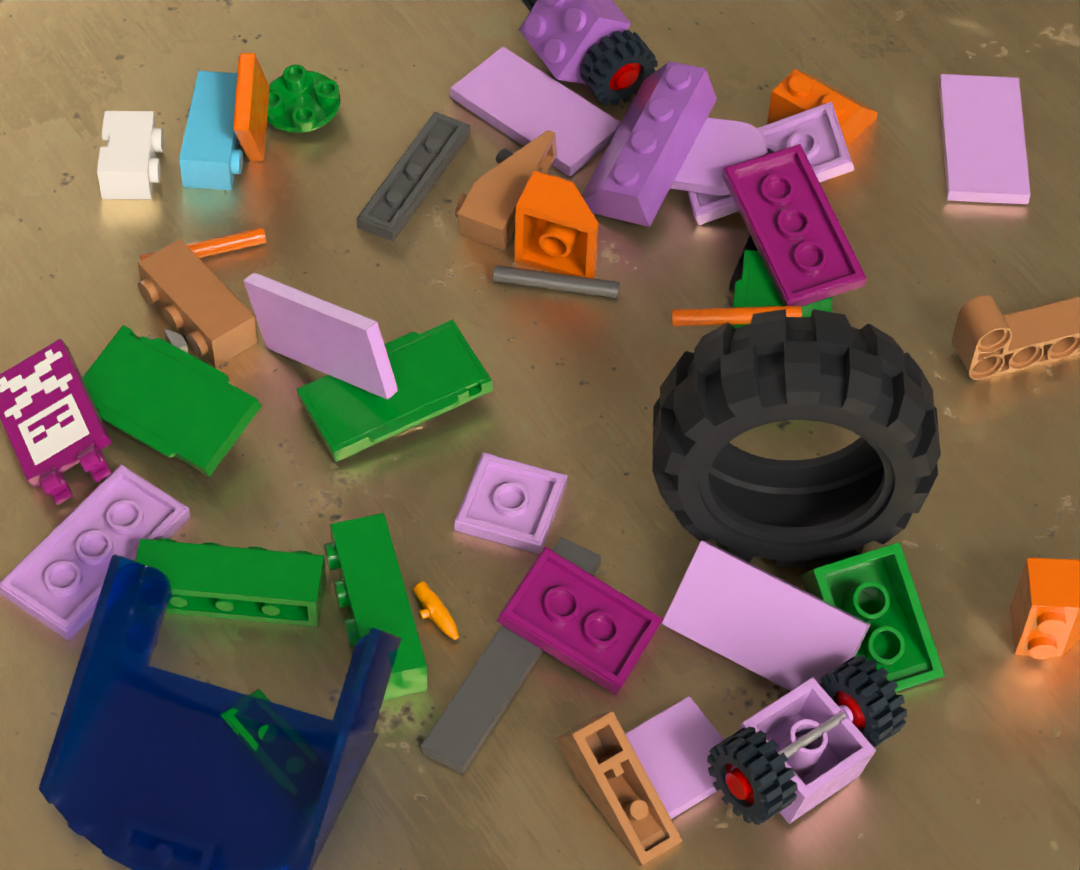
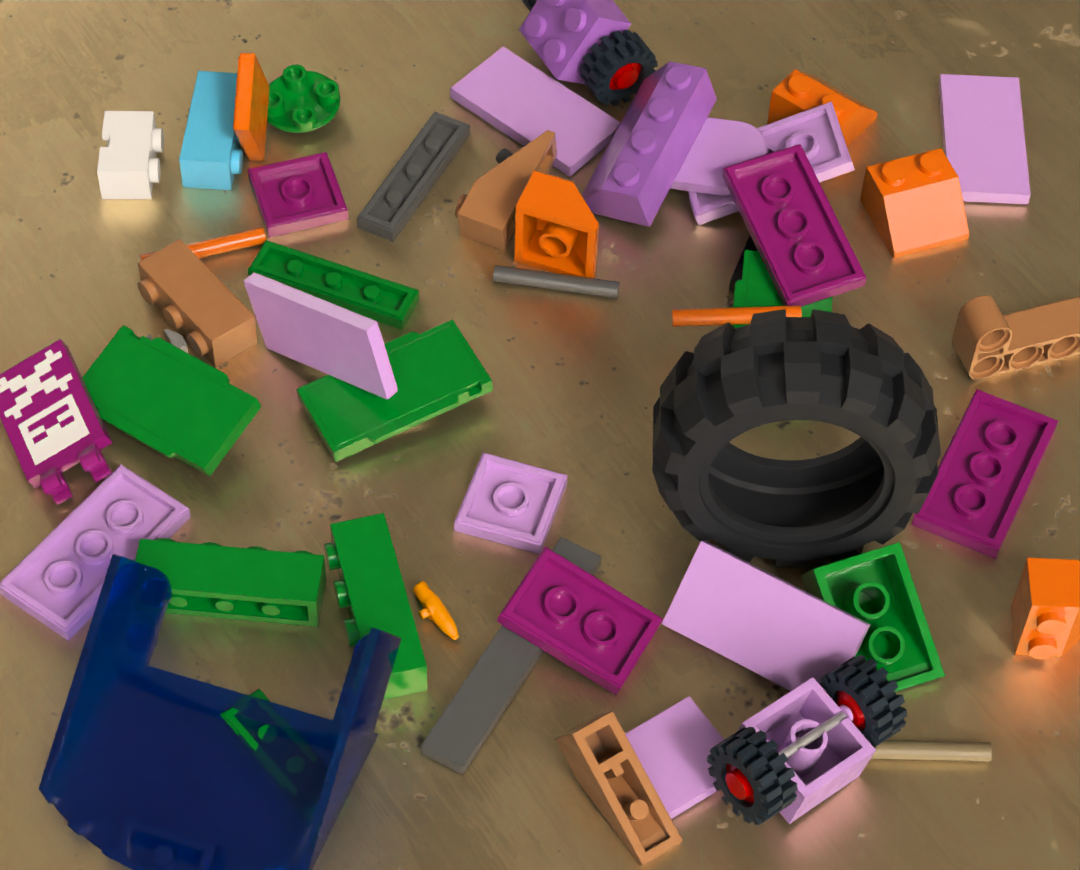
none -> magenta tile [248,152,349,238]
none -> green tile [248,240,419,330]
none -> slope [860,148,969,259]
none -> dark tan bar [871,740,992,762]
none -> magenta tile [912,389,1058,559]

